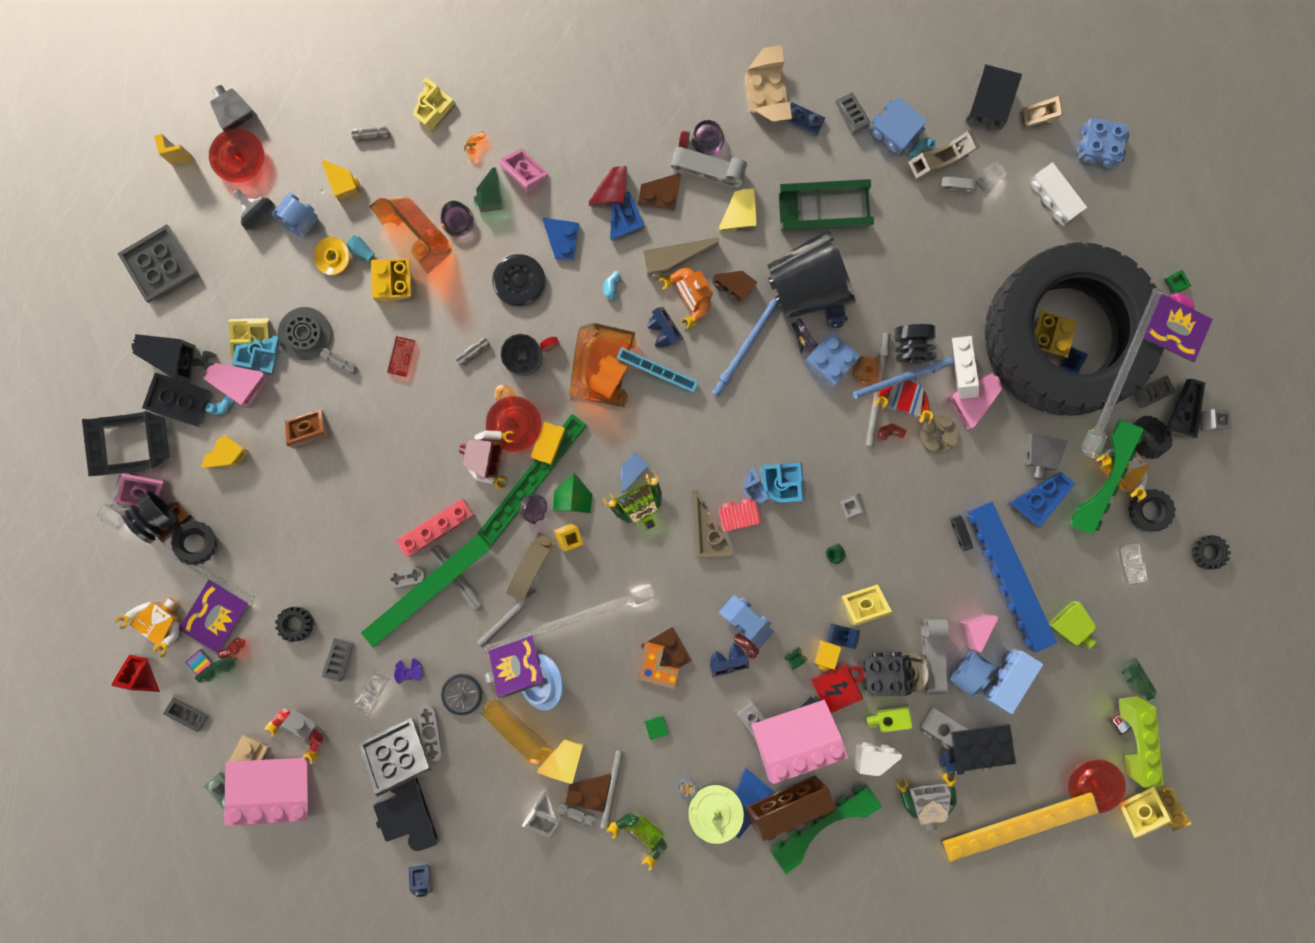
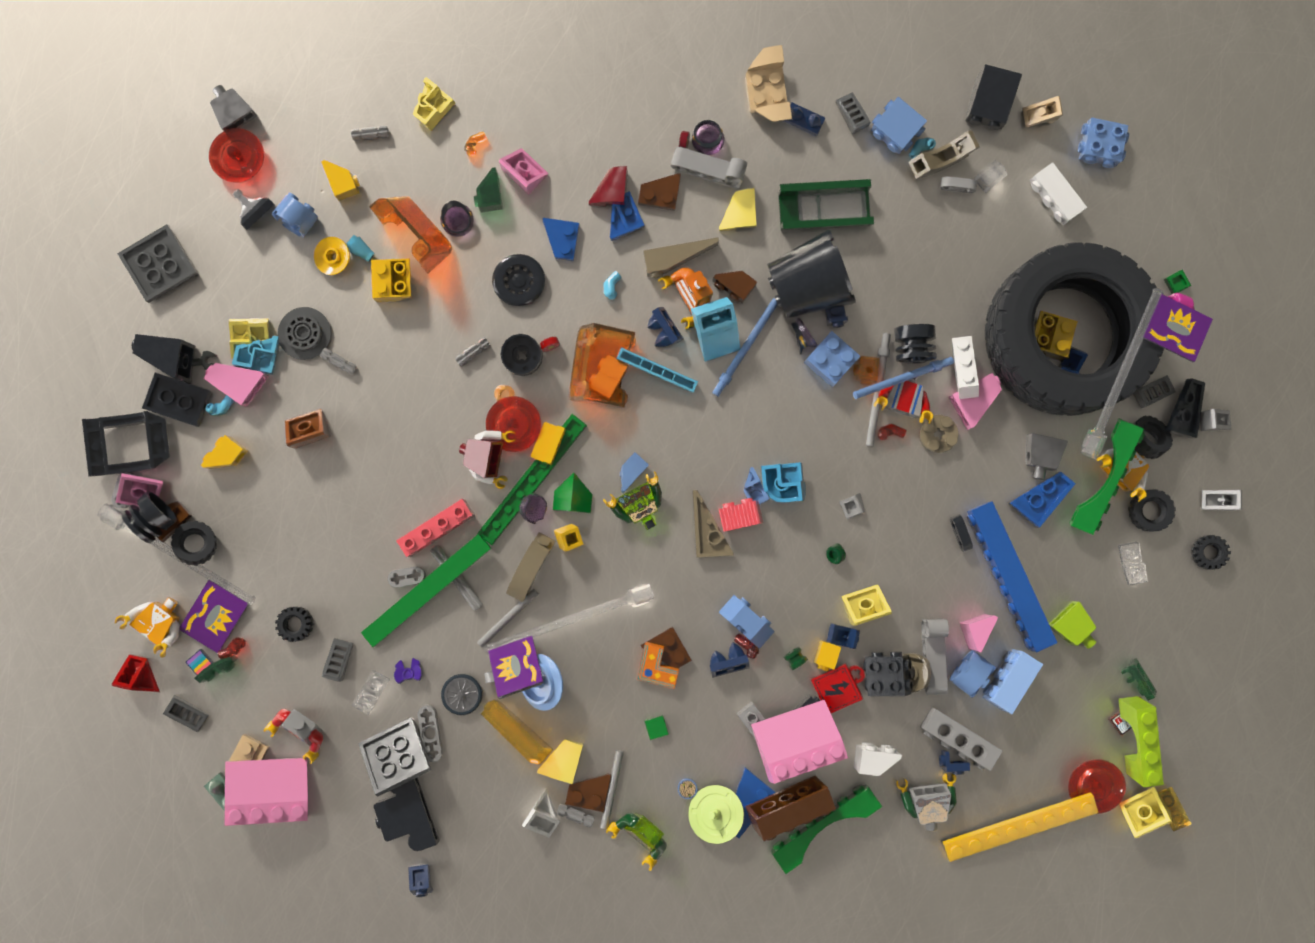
yellow panel [154,134,194,165] -> none
clear red tile [387,336,416,378] -> none
lime torso [867,704,913,732] -> none
black plate [951,724,1016,772] -> none
none -> medium azure slope [691,297,740,361]
none -> light grey slope [1202,490,1242,511]

